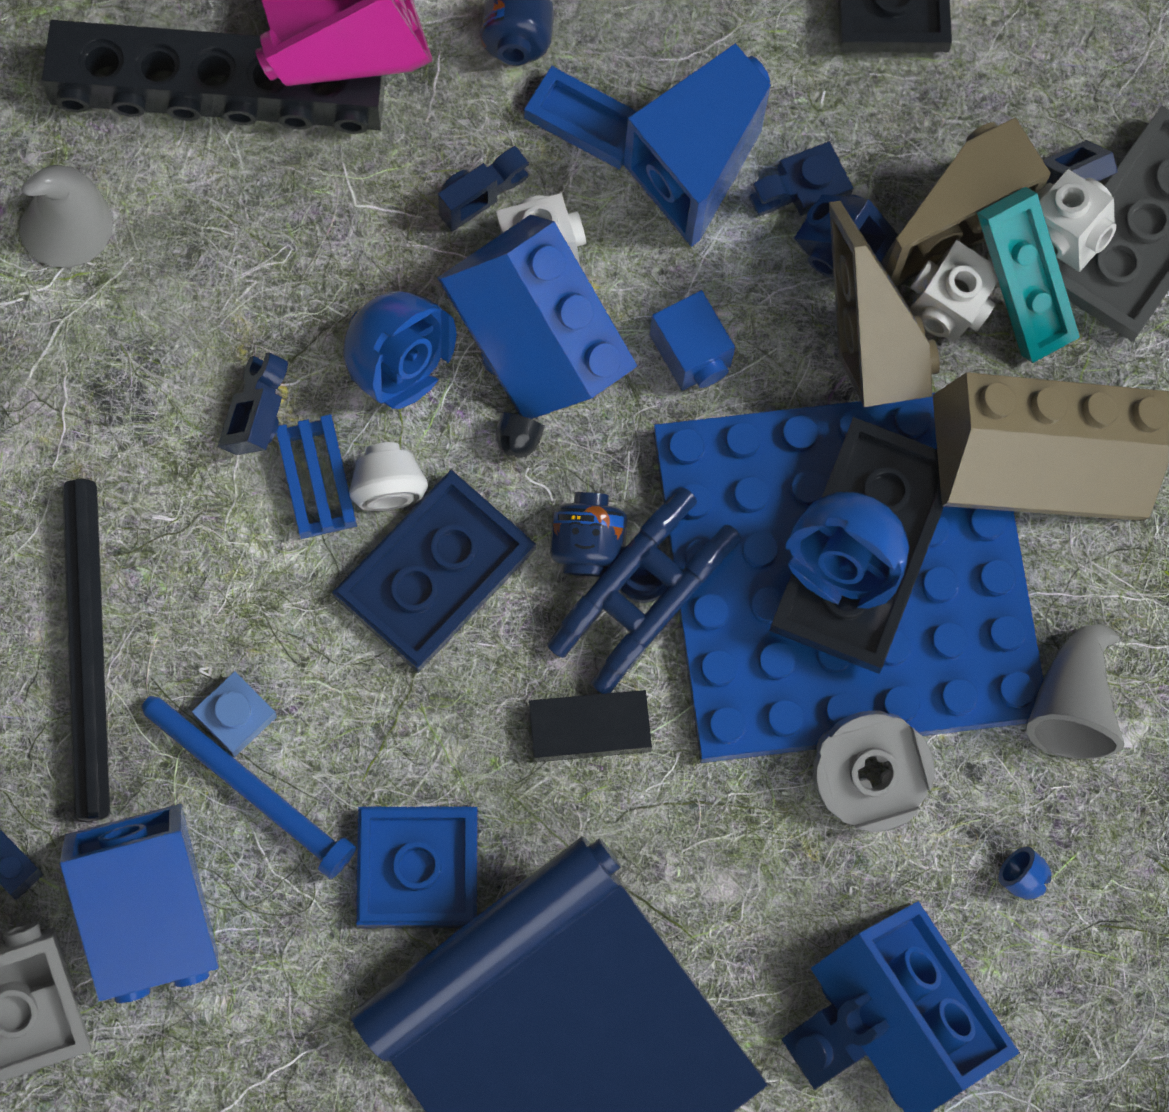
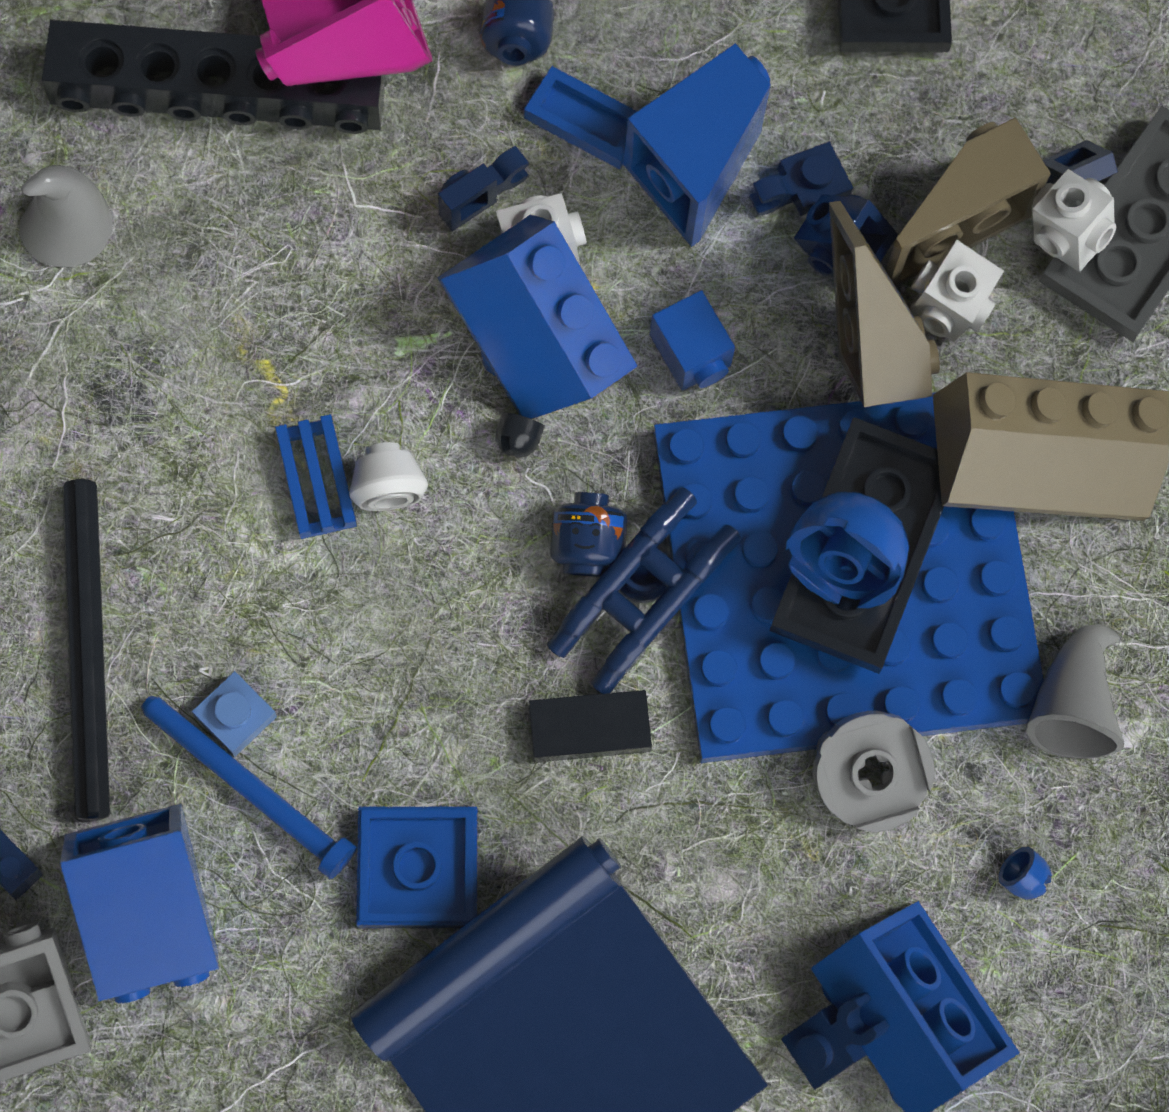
dark blue plate [217,352,288,455] -> none
dark blue tile [332,470,536,673] -> none
blue cylinder [343,291,457,409] -> none
teal plate [977,187,1080,363] -> none

